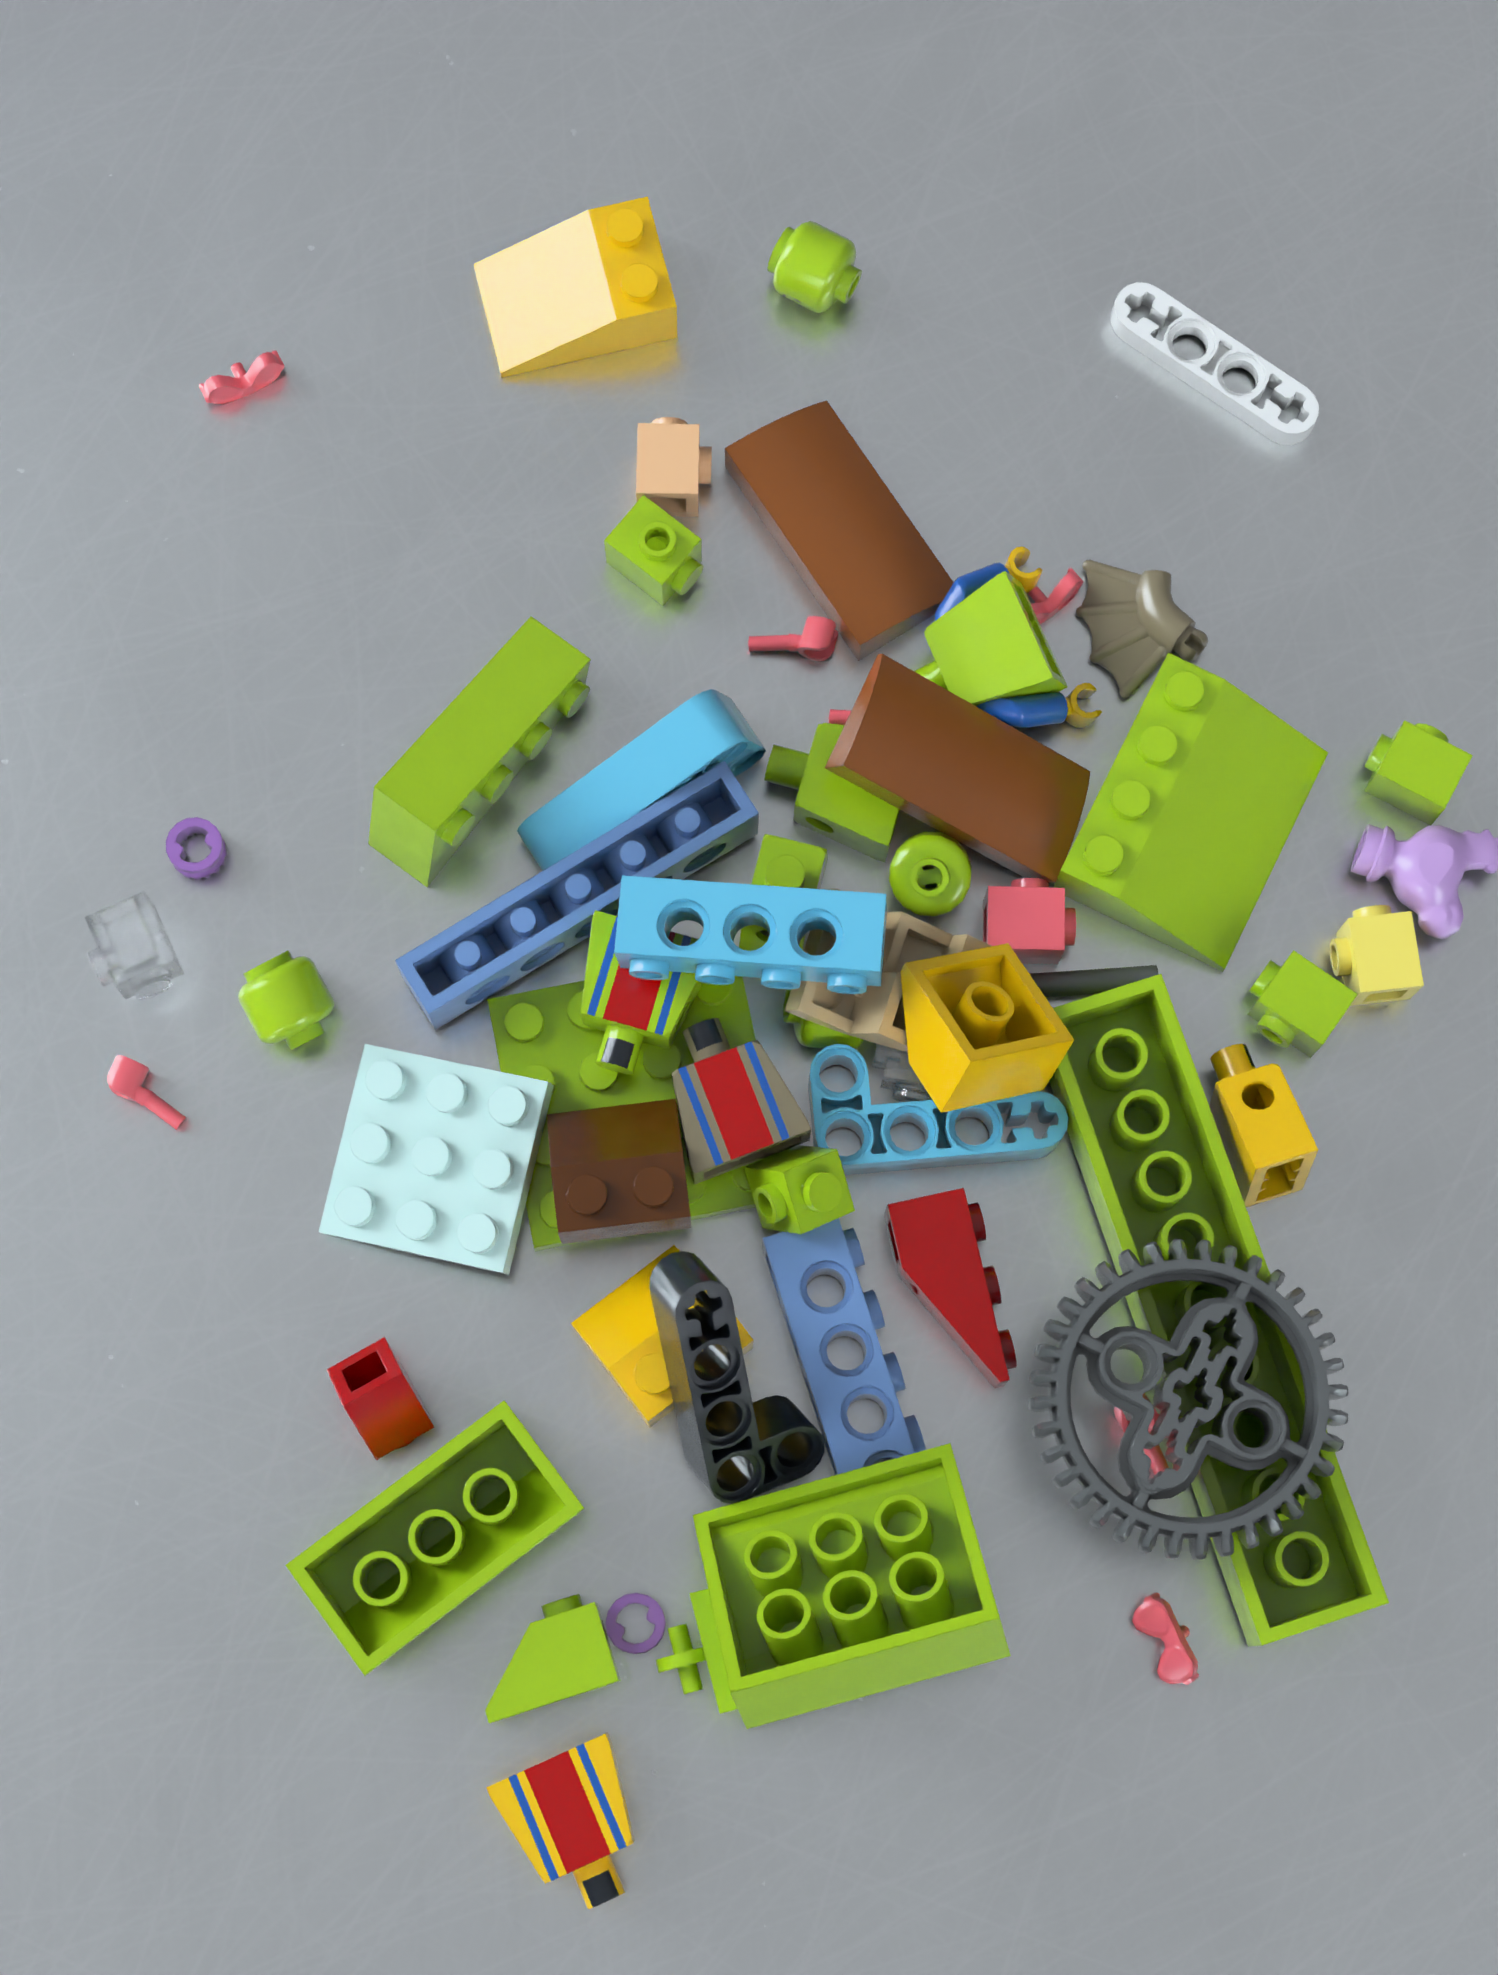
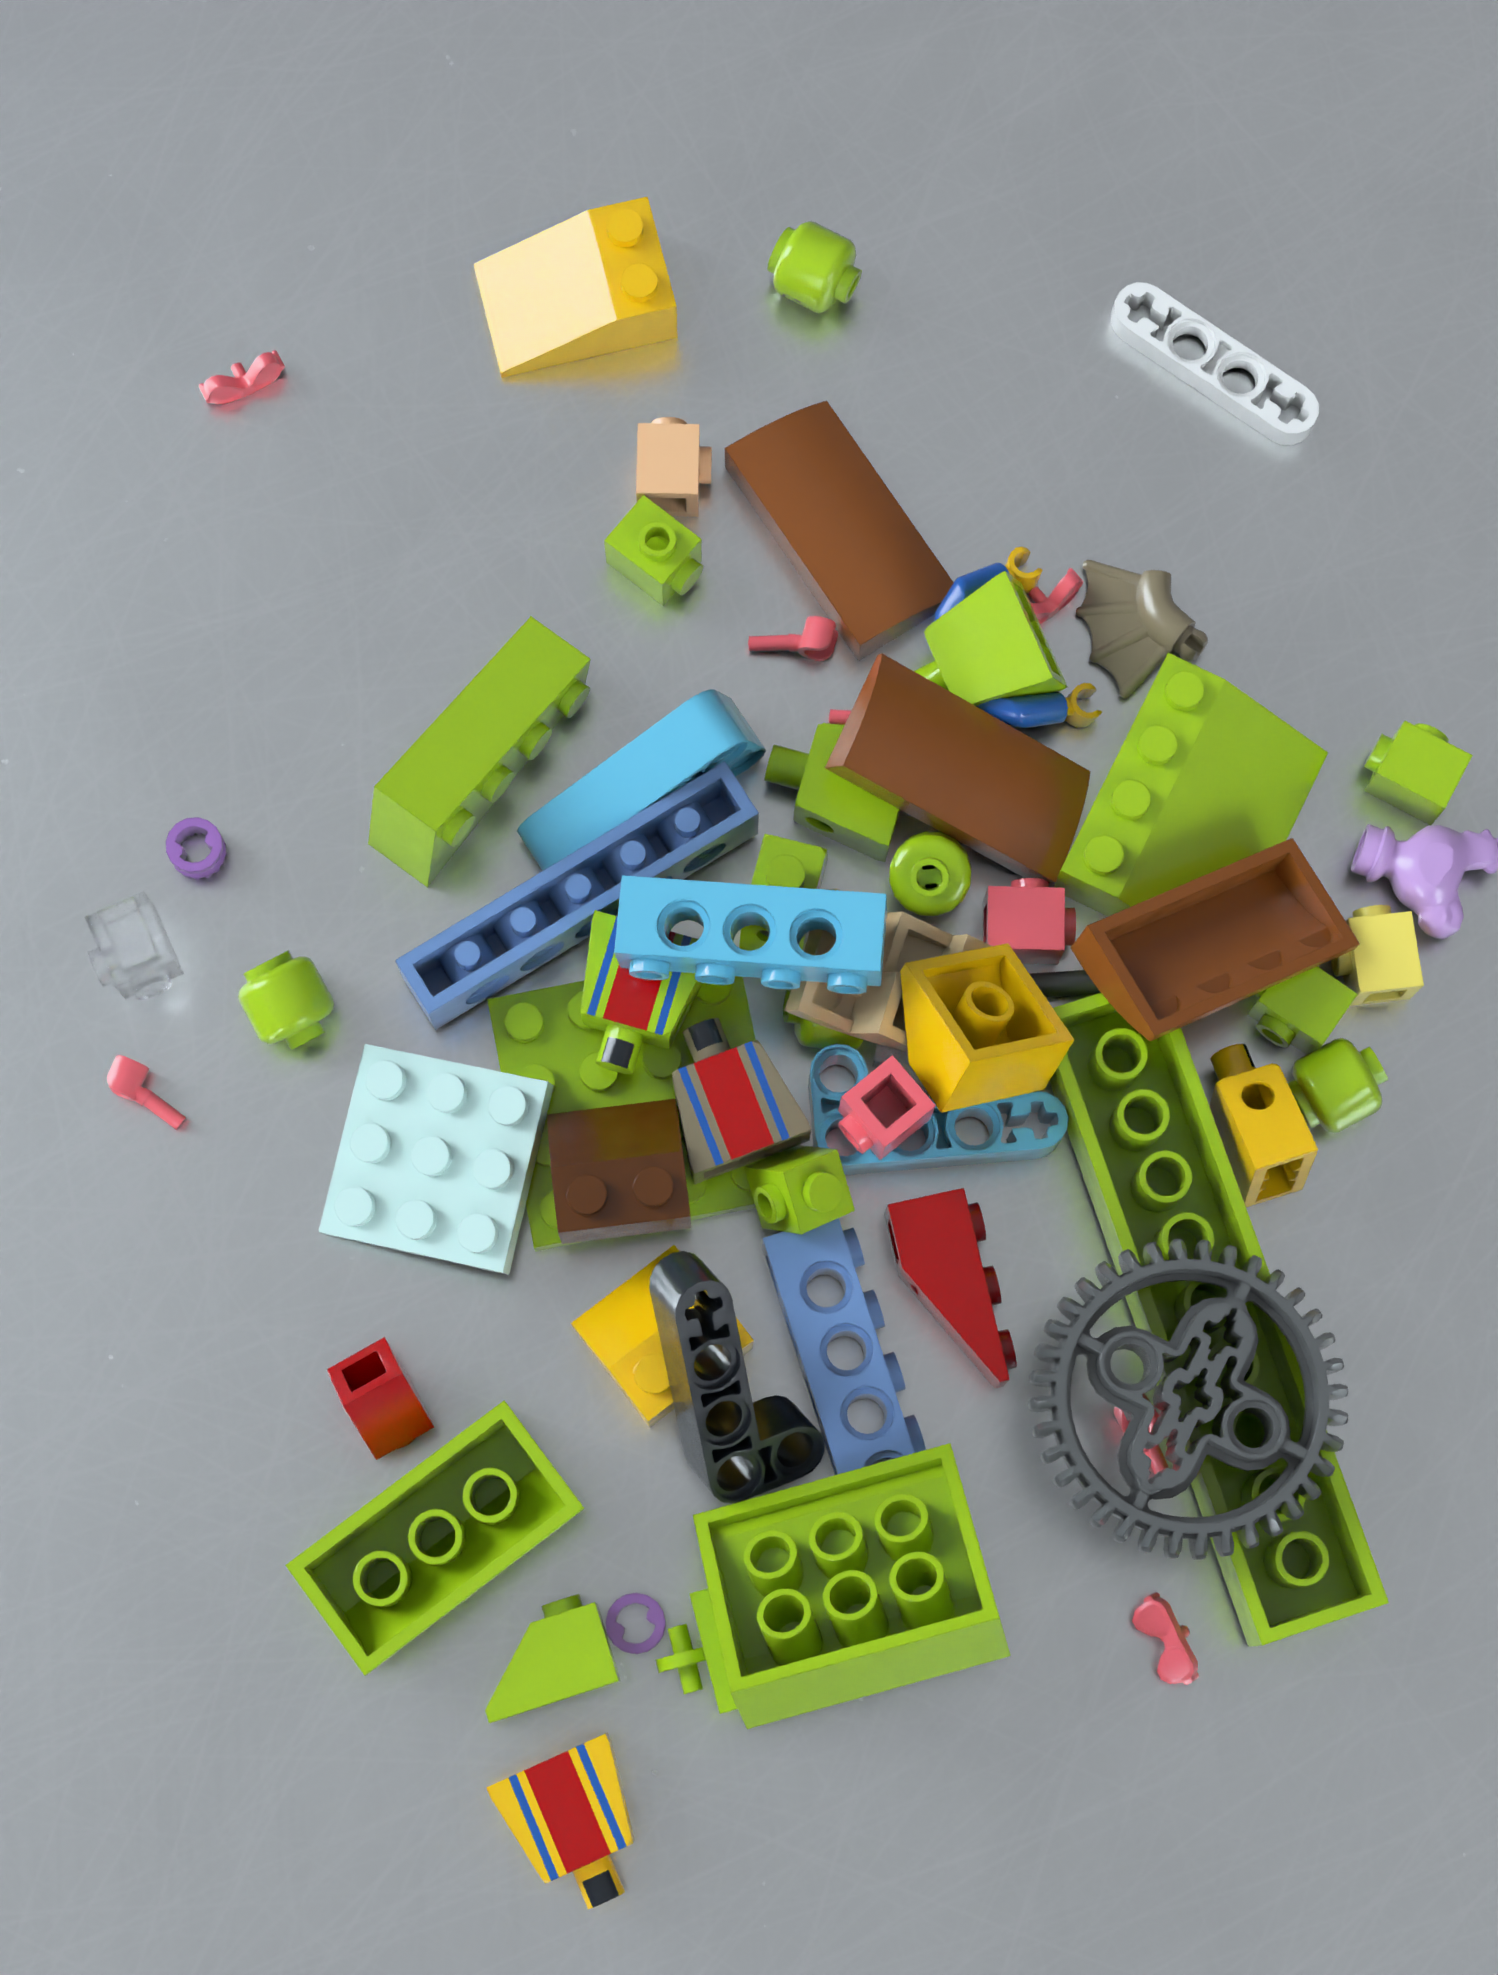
none -> coral brick [838,1055,936,1160]
none -> dark orange slope [1070,838,1360,1041]
none -> lime head [1288,1038,1388,1133]

